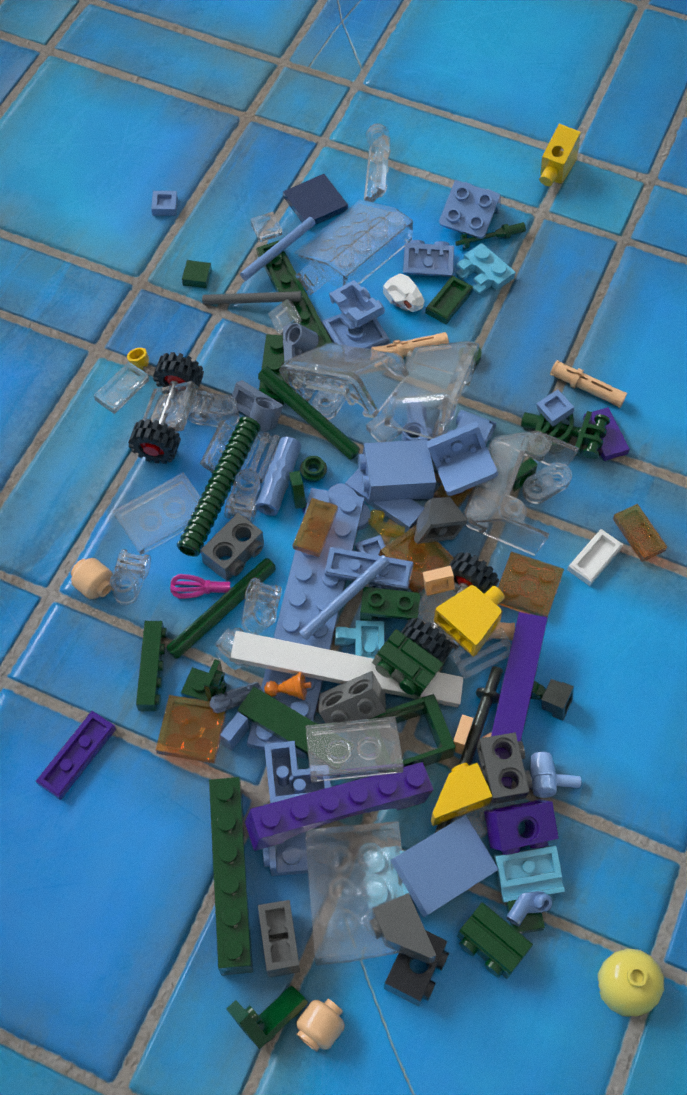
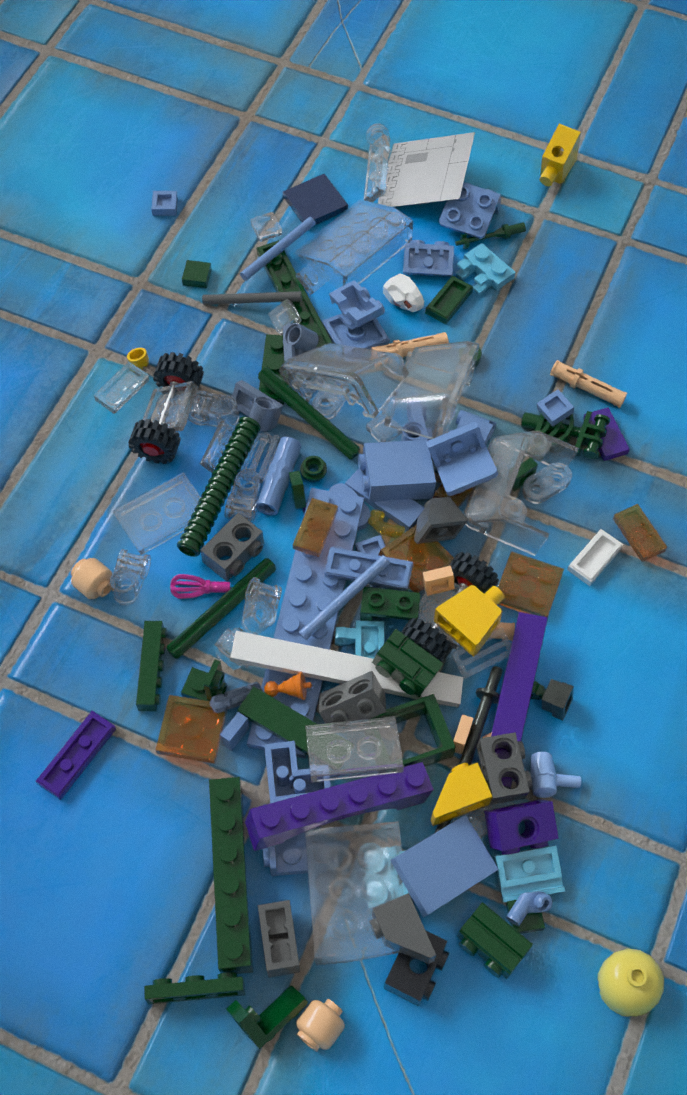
none -> dark green plate [144,972,245,1004]
none -> sticker [376,132,475,209]

